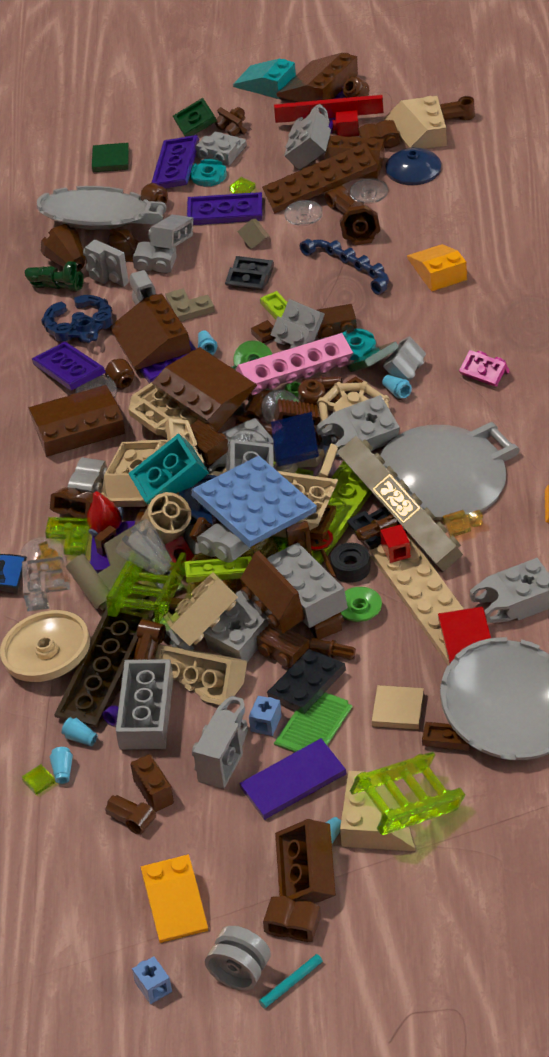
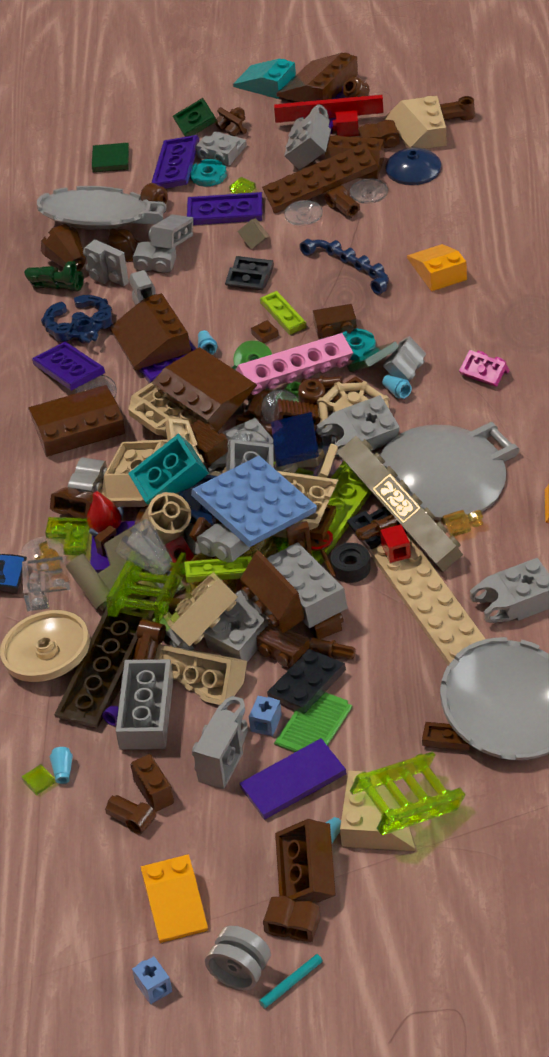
medium azure cone [61,717,98,746] -> none
reddish brown head [105,359,135,389] -> none
dark tan plate [165,288,215,322] -> none
light grey plate [271,299,325,348] -> none
reddish brown cone [340,201,381,245] -> none
bright green dish [341,587,382,622] -> none
tan tile [372,685,424,730] -> none
red tile [438,606,491,664] -> none

